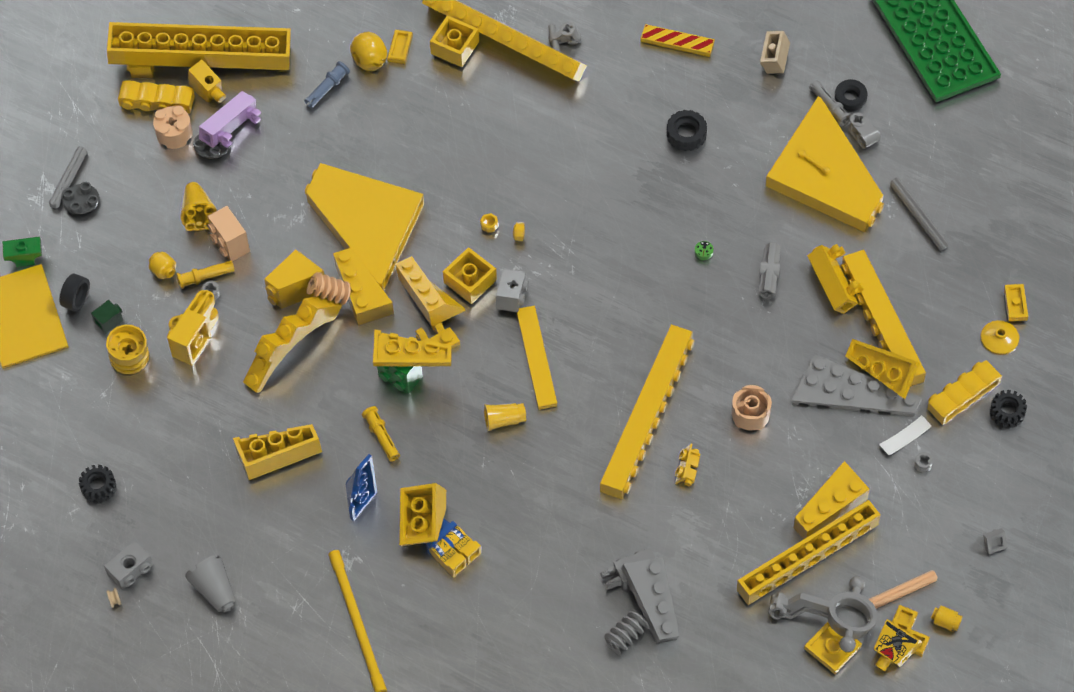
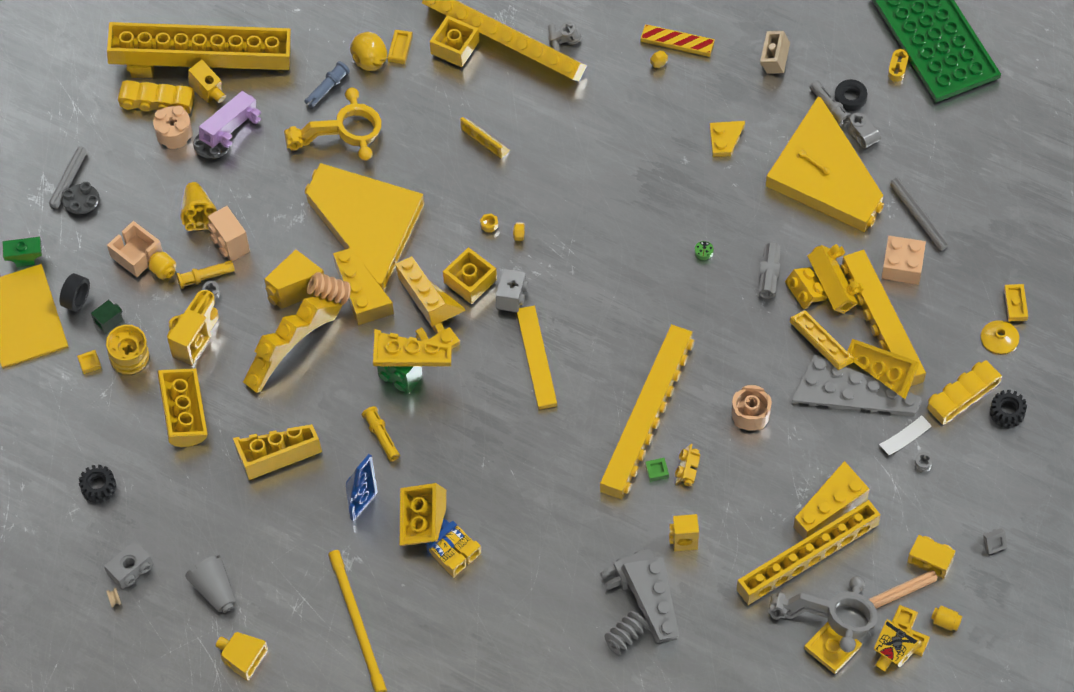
yellow plant [484,403,526,431] -> none
black tyre [666,110,707,151] -> none
none -> yellow tile [77,350,102,374]
none -> light nougat piece [107,221,163,277]
none -> yellow brick [158,368,208,447]
none -> yellow torso [216,632,268,681]
none -> yellow piece [284,87,381,161]
none -> yellow slope [460,117,510,159]
none -> bright green tile [645,458,669,482]
none -> yellow tile [650,51,668,68]
none -> yellow brick [669,514,699,552]
none -> yellow wing [710,121,745,157]
none -> yellow bracket [785,267,828,309]
none -> yellow tile [790,310,854,370]
none -> light nougat brick [881,235,926,285]
none -> yellow beam [888,49,909,82]
none -> yellow brick [907,535,956,579]

